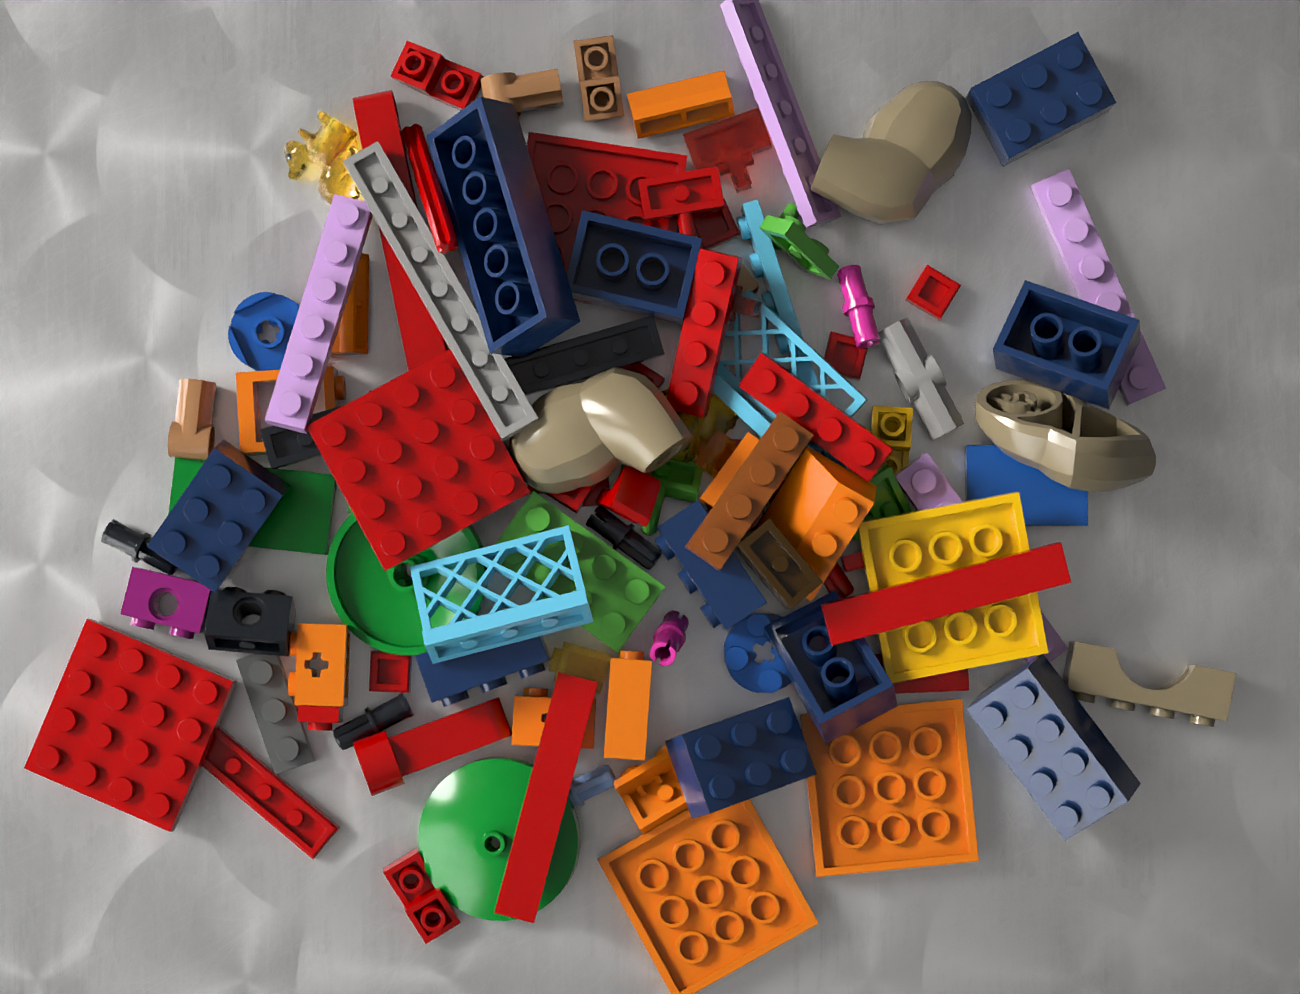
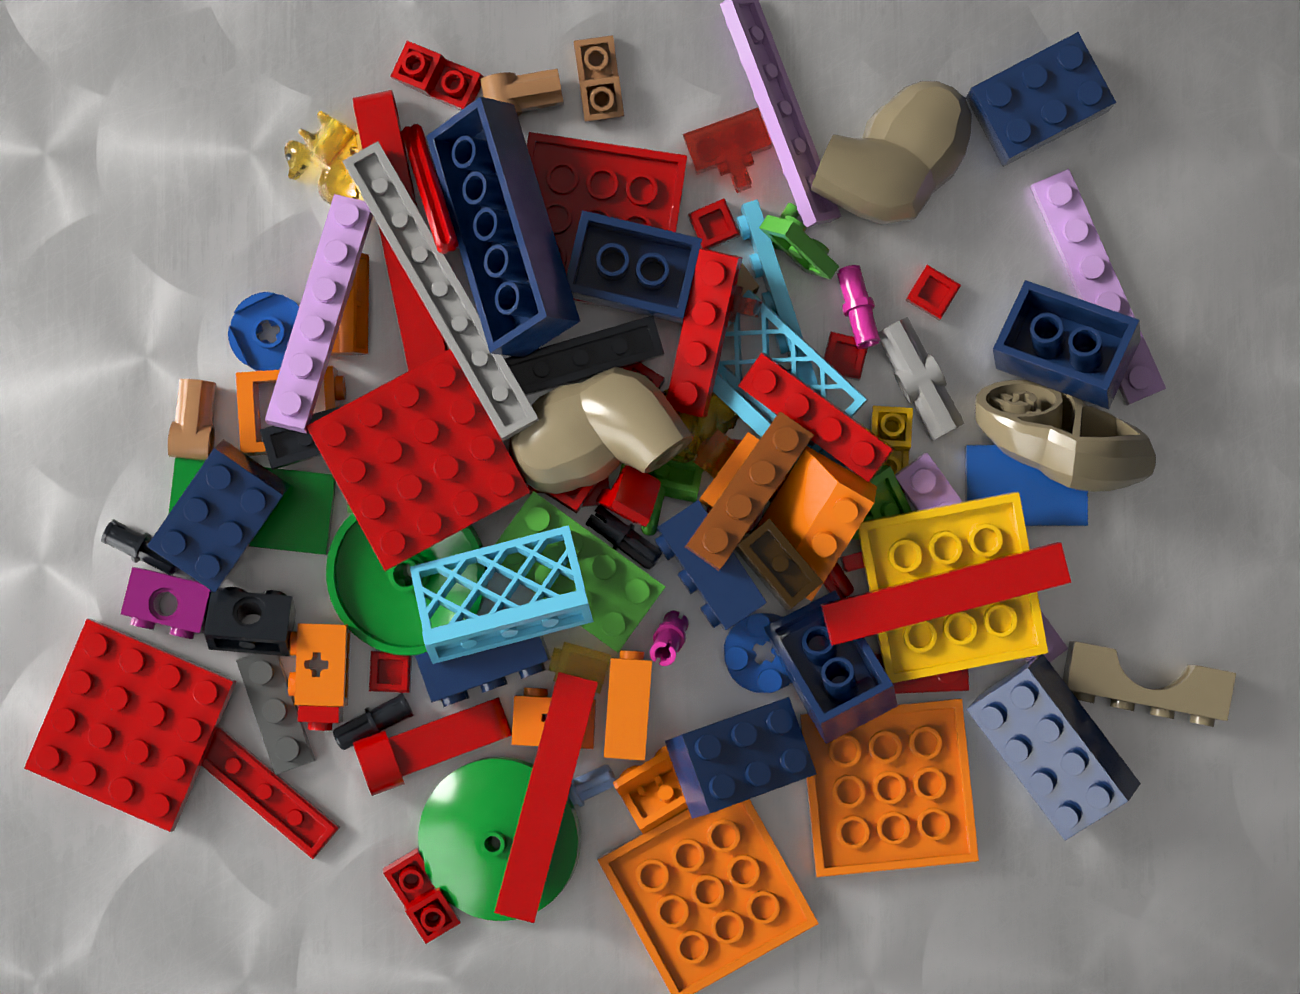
orange piece [627,70,735,139] -> none
red plate [638,166,725,237] -> none

